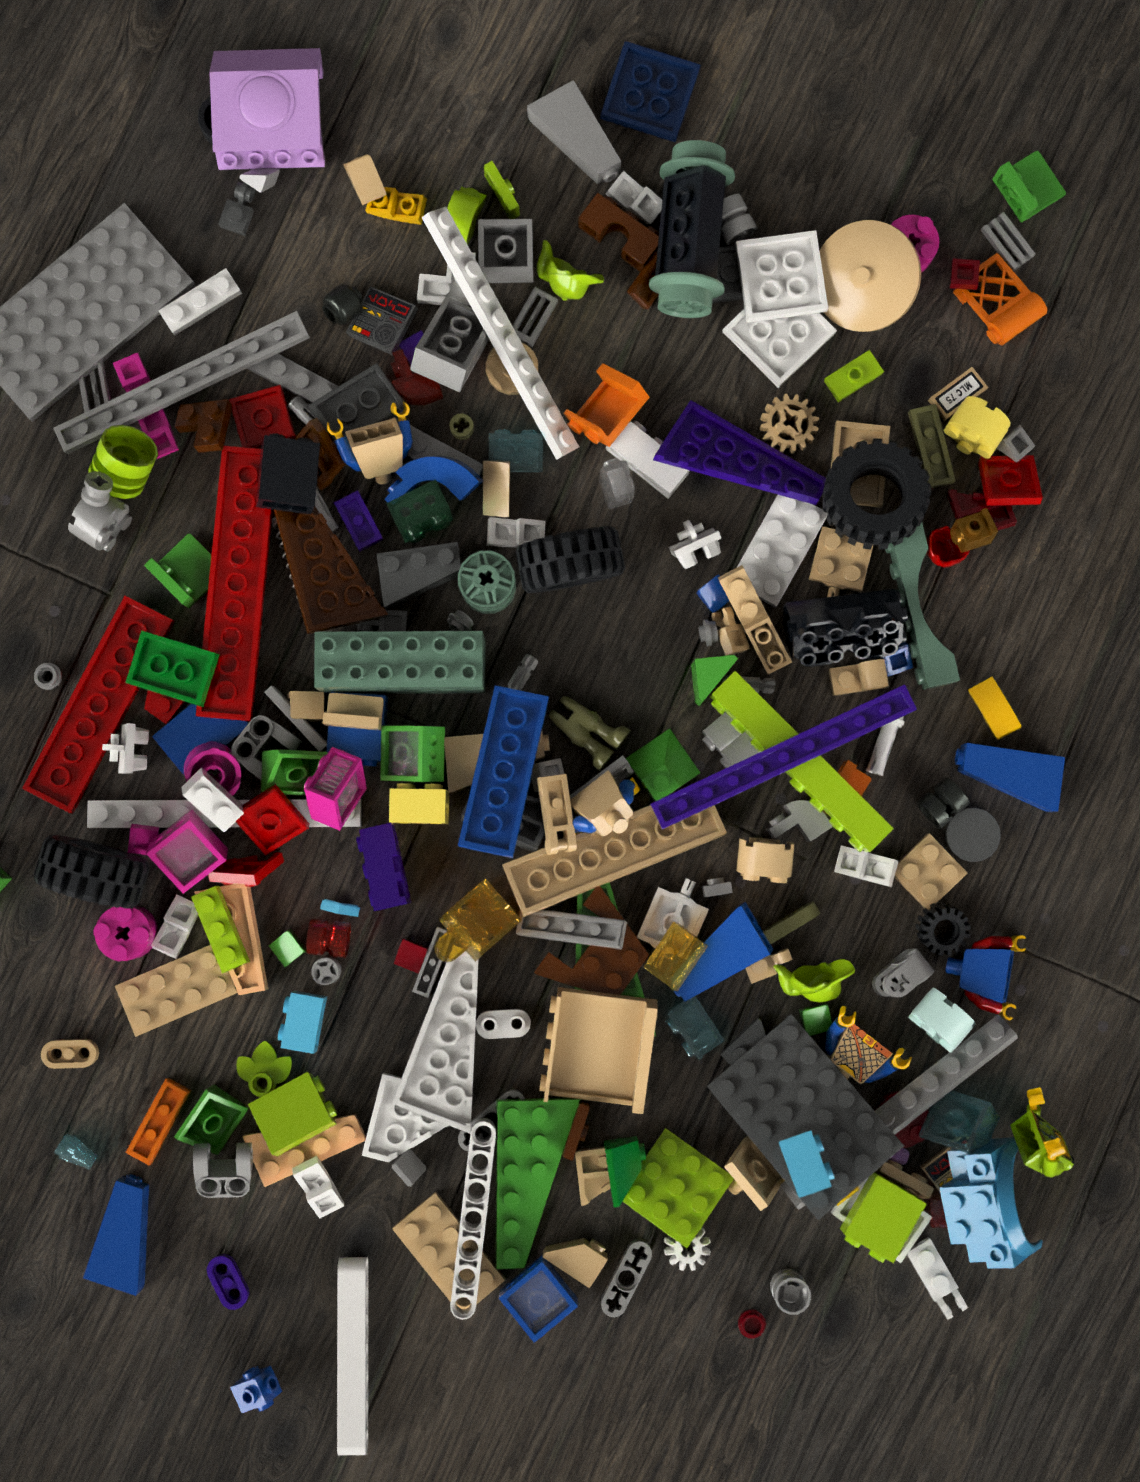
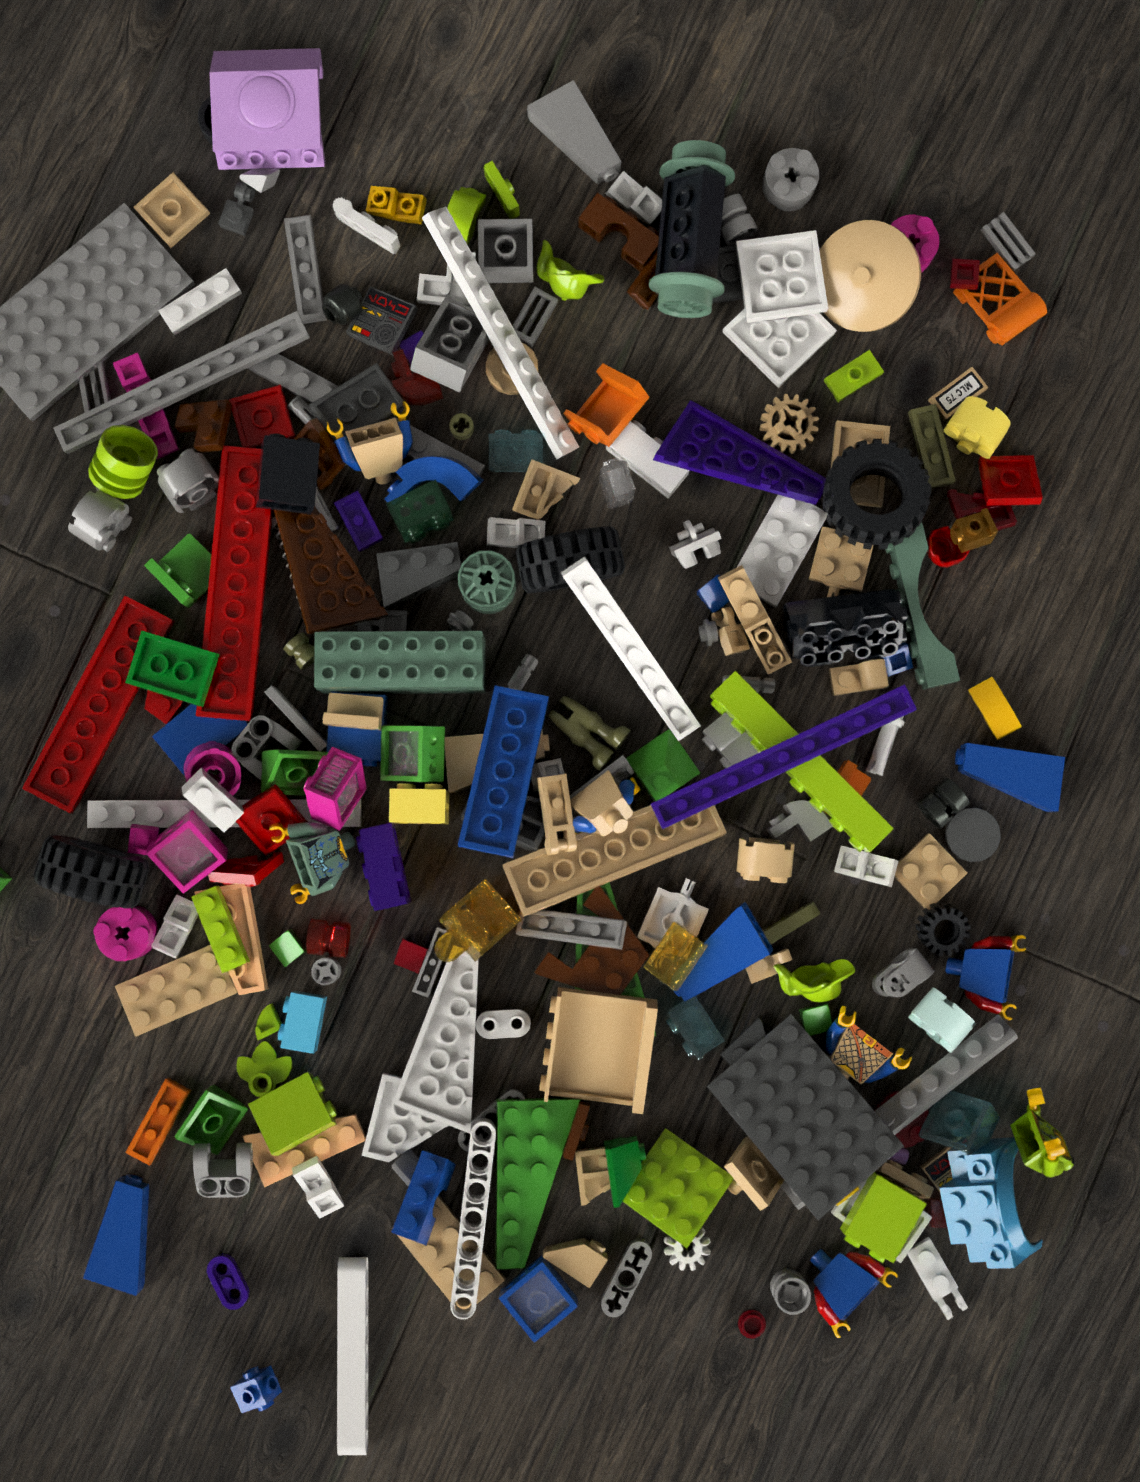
light grey plate [34,663,62,690] -> none
tan plate [41,1039,99,1069] -> none
clear light blue cone [54,1133,98,1170] -> none
light grey wheel [81,472,113,507] -> none
white hips [102,723,149,774] -> none
tan panel [287,691,324,722] -> none
medium azure tile [320,899,360,917] -> none
tan slope [343,154,387,205] -> none
tan slope [483,461,510,517] -> none
dark blue plate [600,41,701,143] -> none
bright green slope [691,655,738,706] -> none
light grey plate [702,877,733,897] -> none
medium azure brick [778,1130,835,1198] -> none
bright green bracket [992,151,1066,223] -> none
light grey slope [997,425,1035,462] -> none
none -> tan tile [134,172,210,248]
none -> light grey brick [157,449,219,513]
none -> lime tile [255,1003,282,1040]
none -> sand green torso [269,822,355,904]
none -> olive wheel [283,632,315,670]
none -> light grey tile [284,215,327,324]
none -> white hinge [332,197,401,254]
none -> blue arch [392,1150,456,1246]
none -> tan wing [512,459,580,520]
none -> white plate [561,557,701,741]
none -> light grey brick [762,148,819,211]
none -> blue torso [810,1249,898,1338]

